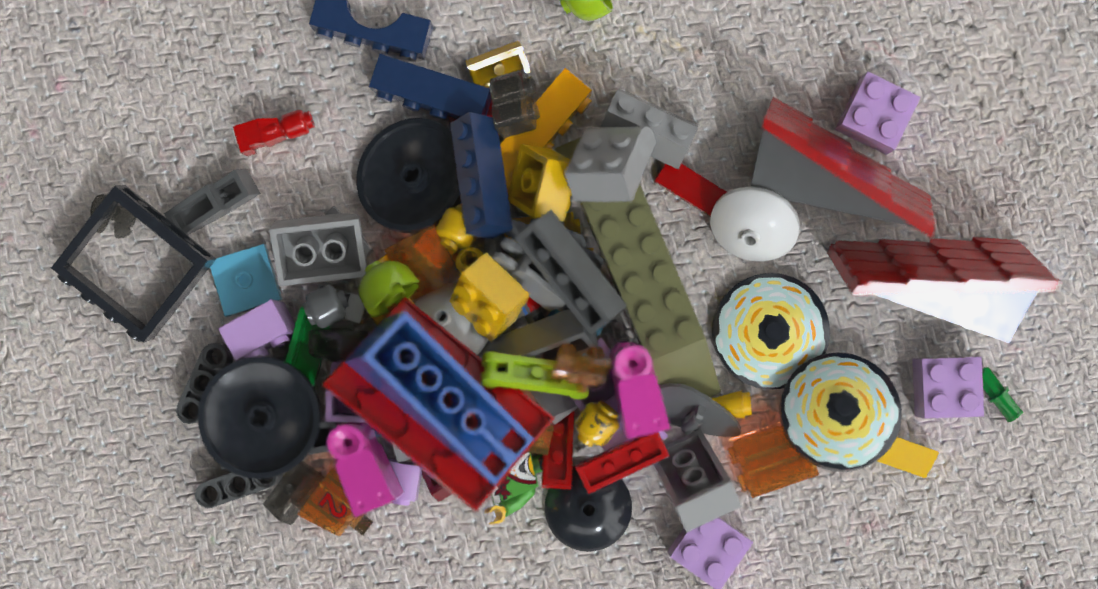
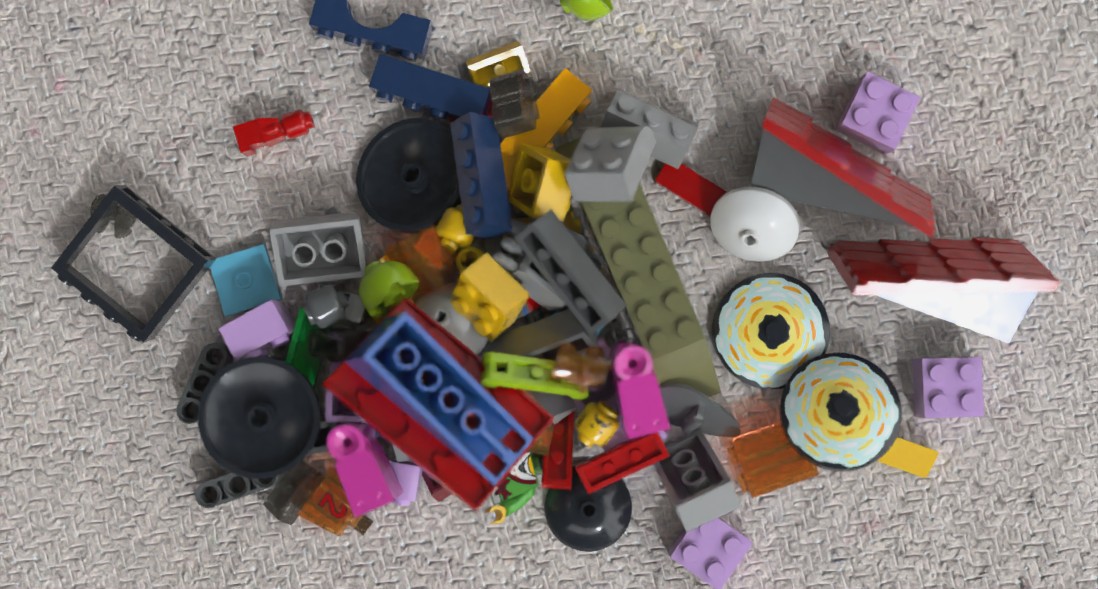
dark grey slope [164,169,261,235] -> none
yellow cone [711,390,752,419] -> none
green axle [982,367,1023,422] -> none

